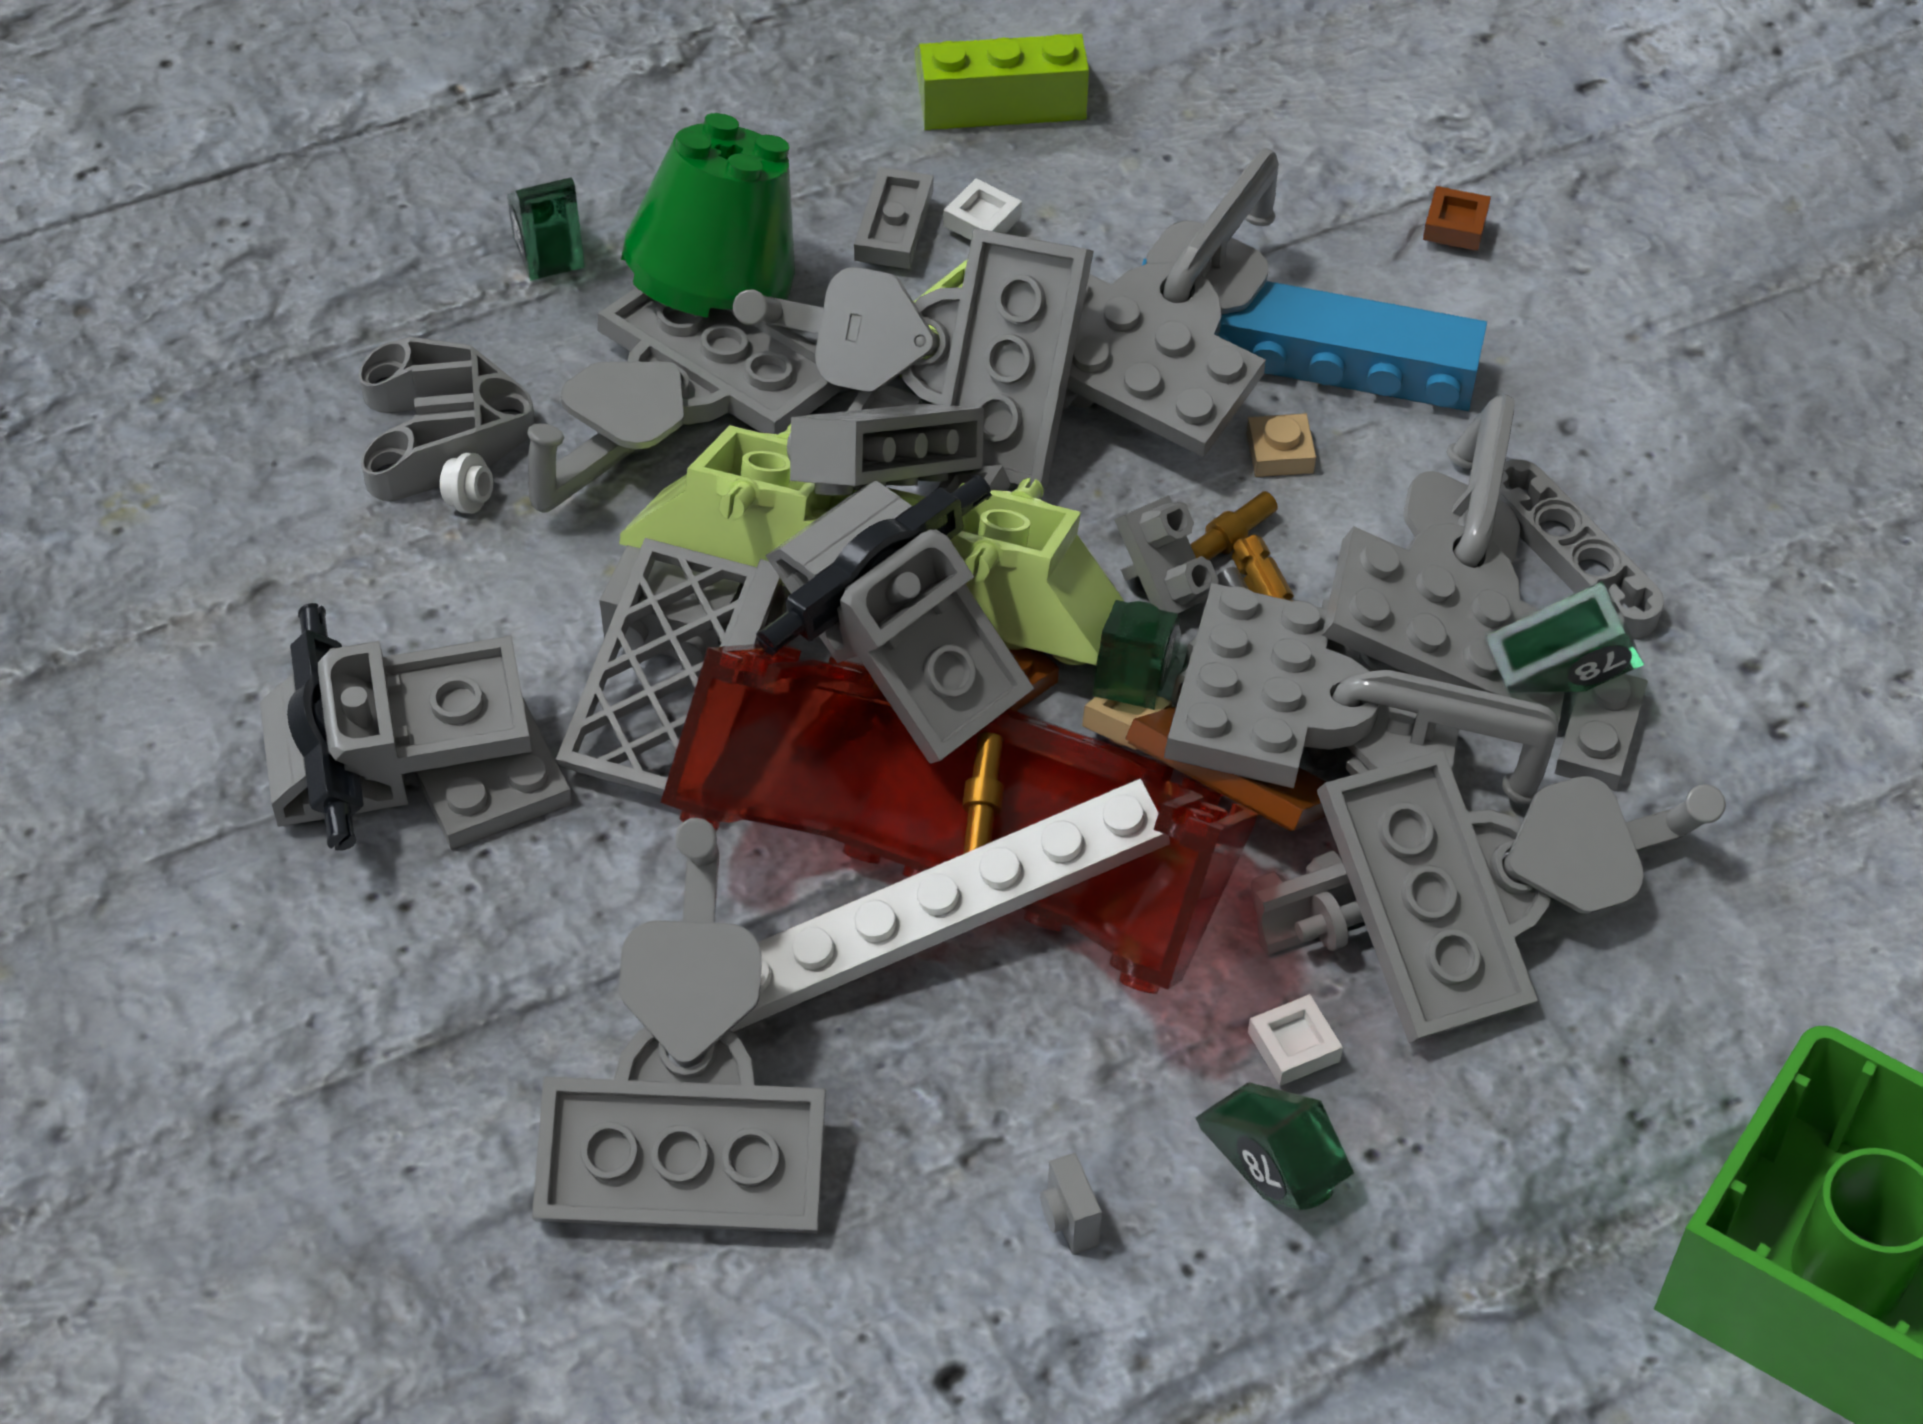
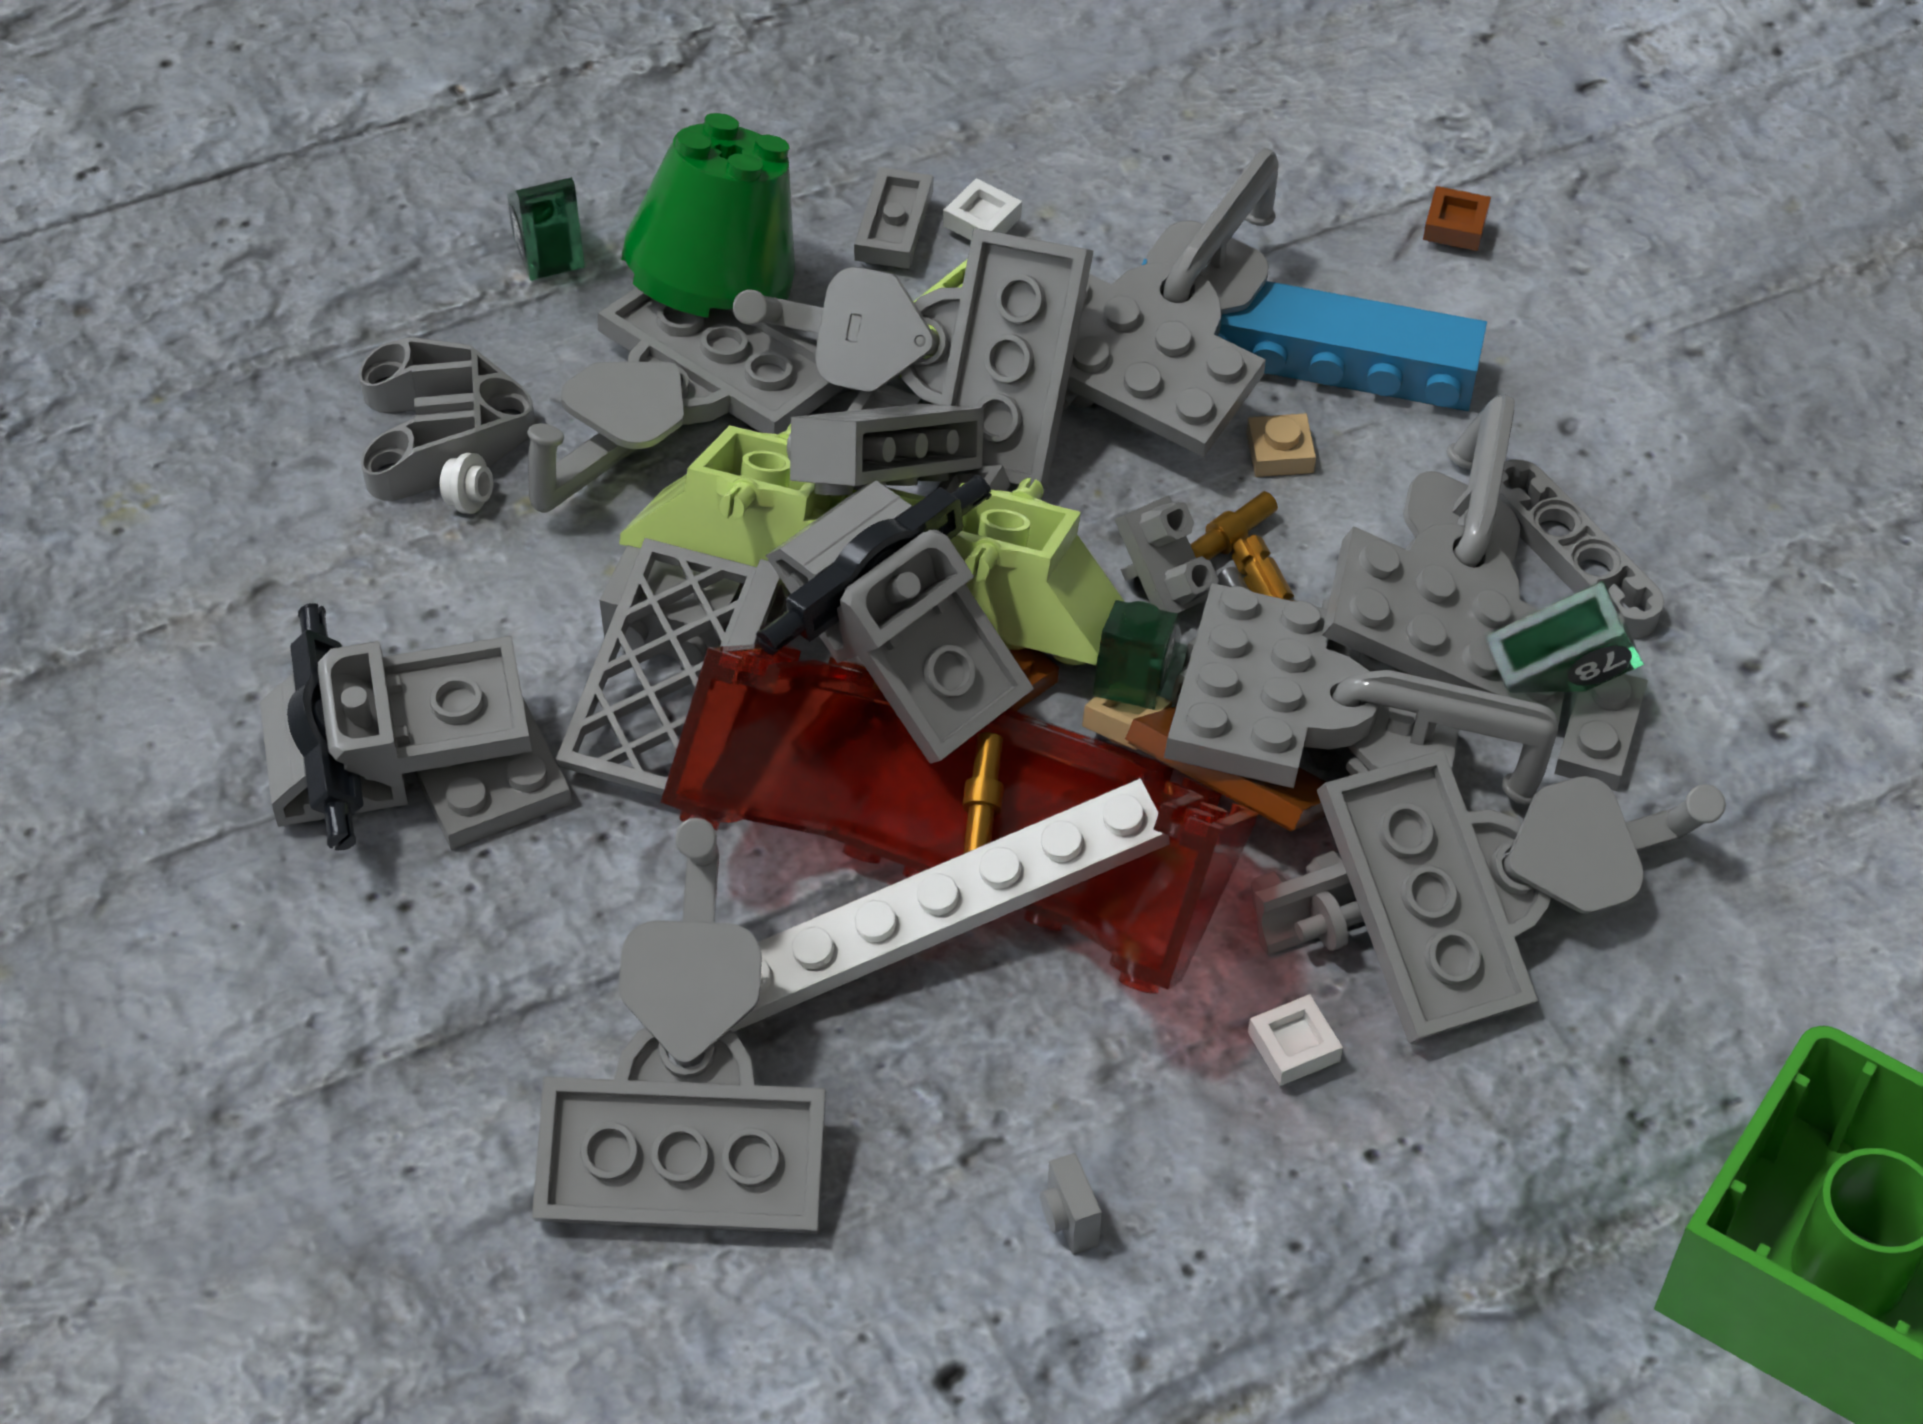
lime slope [914,34,1089,130] -> none
clear green slope [1195,1082,1354,1211] -> none

